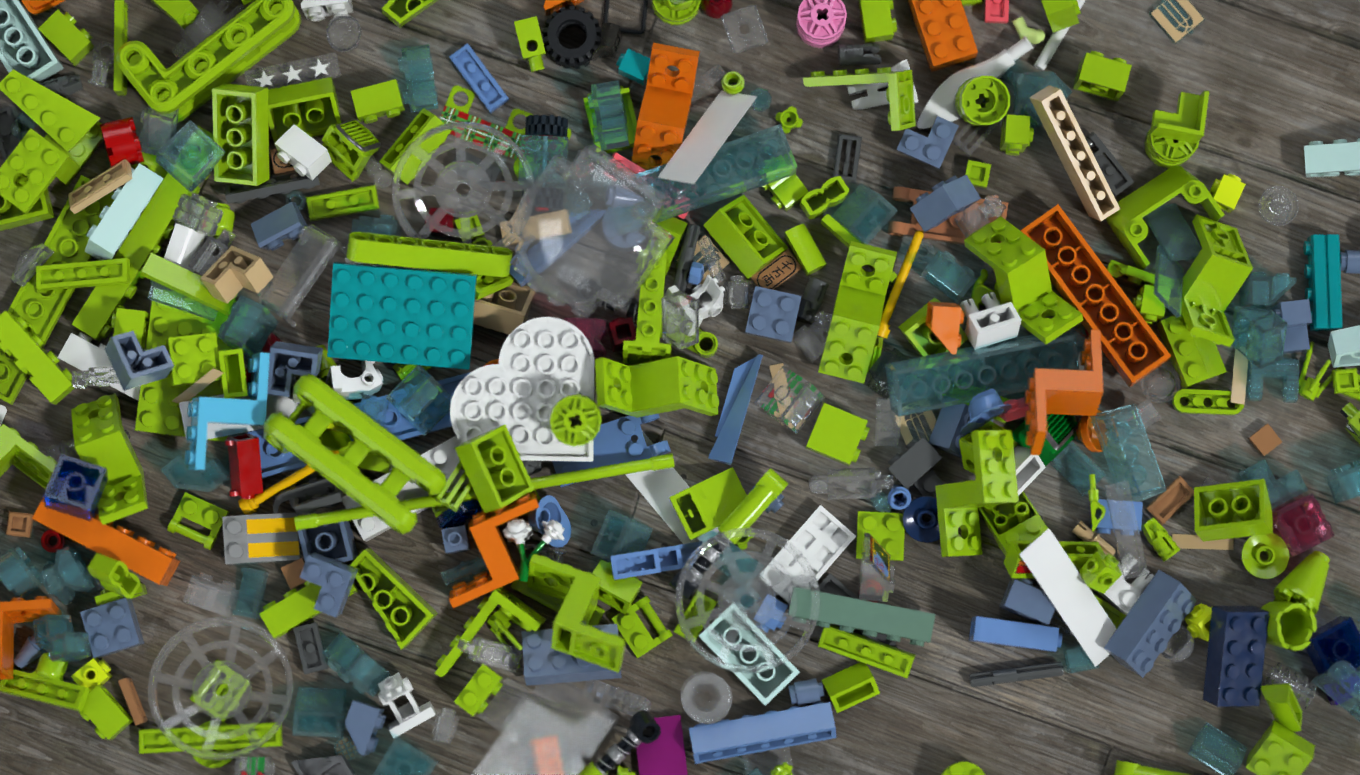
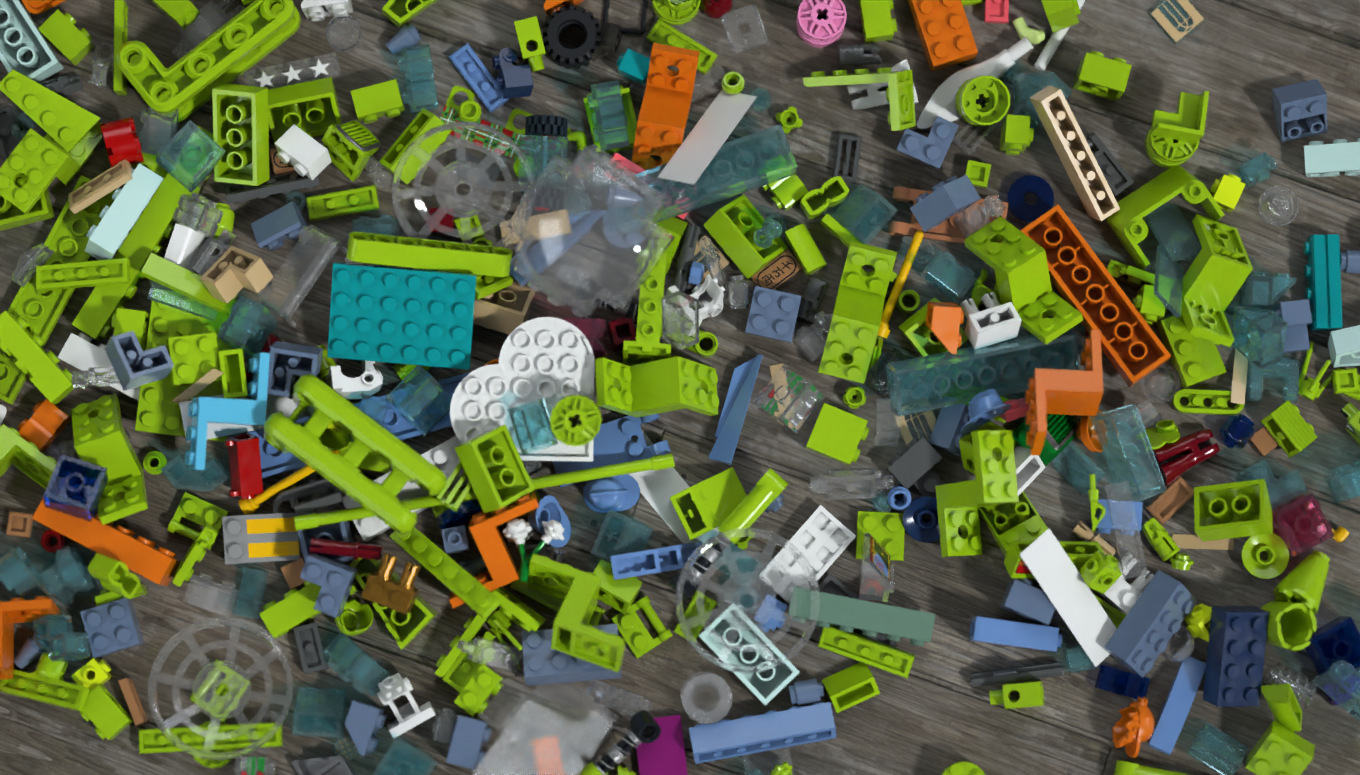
none -> orange brick [17,399,72,453]
none -> lime plate [143,451,167,475]
none -> lime hinge [172,524,218,587]
none -> dark red axle [310,537,383,560]
none -> lime hair [335,599,374,636]
none -> pearl gold brick [361,553,421,614]
none -> sand blue cone [386,23,422,55]
none -> lime plate [389,527,501,620]
none -> lime hinge [442,631,496,693]
none -> sand blue brick [446,715,492,770]
none -> lime plate [458,100,482,124]
none -> dark blue brick [492,47,534,99]
none -> clear light blue brick [508,398,558,455]
none -> lime animal [566,131,588,157]
none -> medium blue piece [583,474,640,513]
none -> lime tile [646,18,718,76]
none -> clear light blue connector [753,212,787,249]
none -> lime plate [843,386,866,409]
none -> lime beam [897,290,920,314]
none -> lime torso [989,681,1045,709]
none -> clear blue tile [1007,175,1054,222]
none -> clear blue slope [1095,665,1150,700]
none -> orange hair [1112,696,1155,758]
none -> lime plate [1134,419,1180,450]
none -> dark red piece [1147,429,1220,487]
none -> medium blue slope [1148,654,1206,755]
none -> lime plate [1169,553,1194,570]
none -> clear blue head [1219,413,1255,449]
none -> clear light blue brick [1237,152,1277,189]
none -> lime brick [1261,400,1318,458]
none -> sand blue slope [1272,79,1327,142]
none -> yellow hand [1314,521,1349,542]

